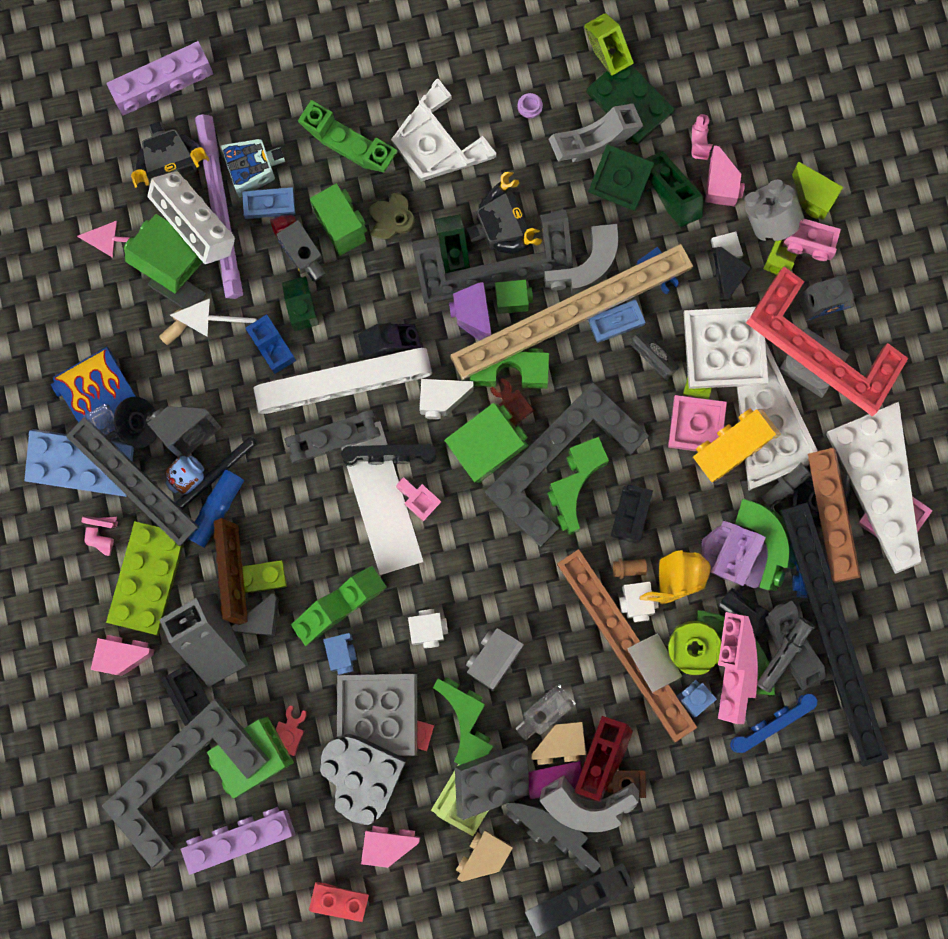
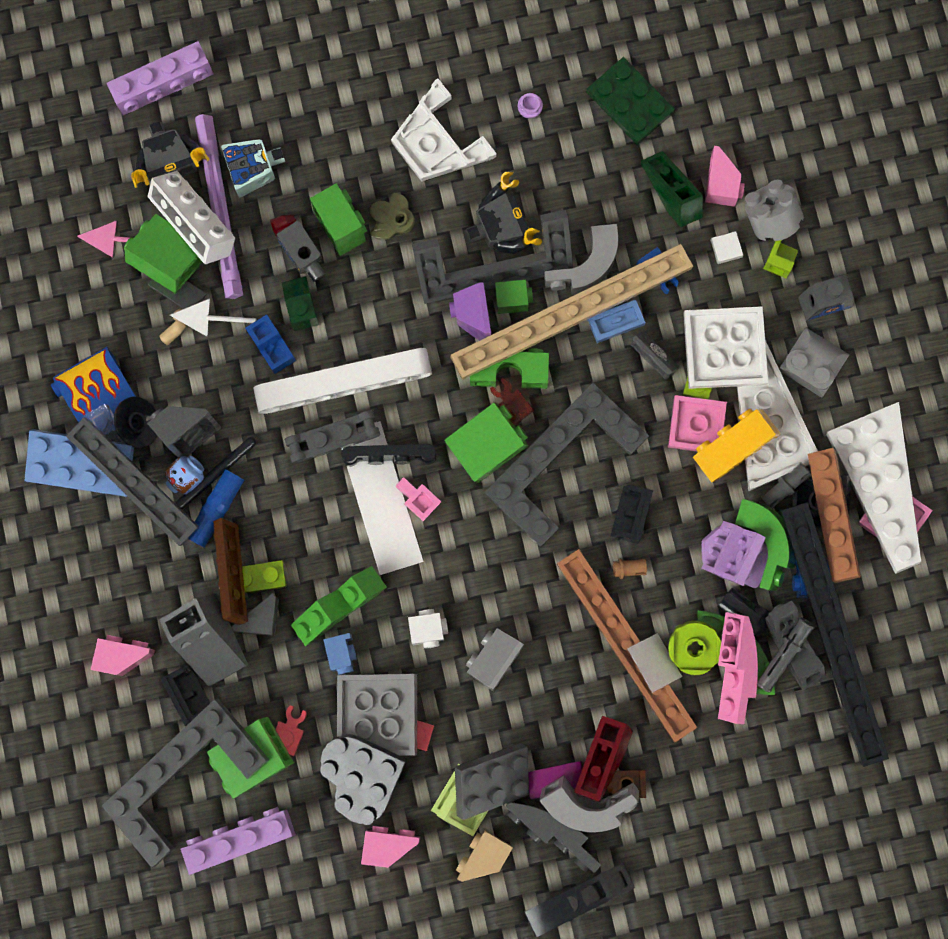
bright pink piece [81,516,118,556] -> none
lime plate [106,521,184,636] -> none
medium blue plate [242,187,296,219] -> none
bright green slope [298,100,398,172] -> none
coral plate [309,882,369,922] -> none
black slope [358,324,421,359] -> none
white slope [420,379,474,419] -> none
bright green arch [433,677,493,765] -> none
dark green slope [435,214,470,274] -> none
clear torso [516,684,576,740] -> none
tan slope [531,722,586,765] -> none
bright green arch [547,437,609,535] -> none
light grey arch [549,104,643,162] -> none
lime torso [584,14,634,75] -> none
dark green plate [588,144,655,211] -> none
white brick [619,582,659,623] -> none
yellow piece [639,550,711,604] -> none
medium blue brick [677,680,717,717] -> none
bright pink piece [692,114,713,160] -> none
black slope [711,247,751,299] -> none
blue plate [730,694,817,753] -> none
coral plate [746,267,908,416] -> none
bright pink bracket [782,219,841,261] -> none
lime slope [792,162,843,220] -> none

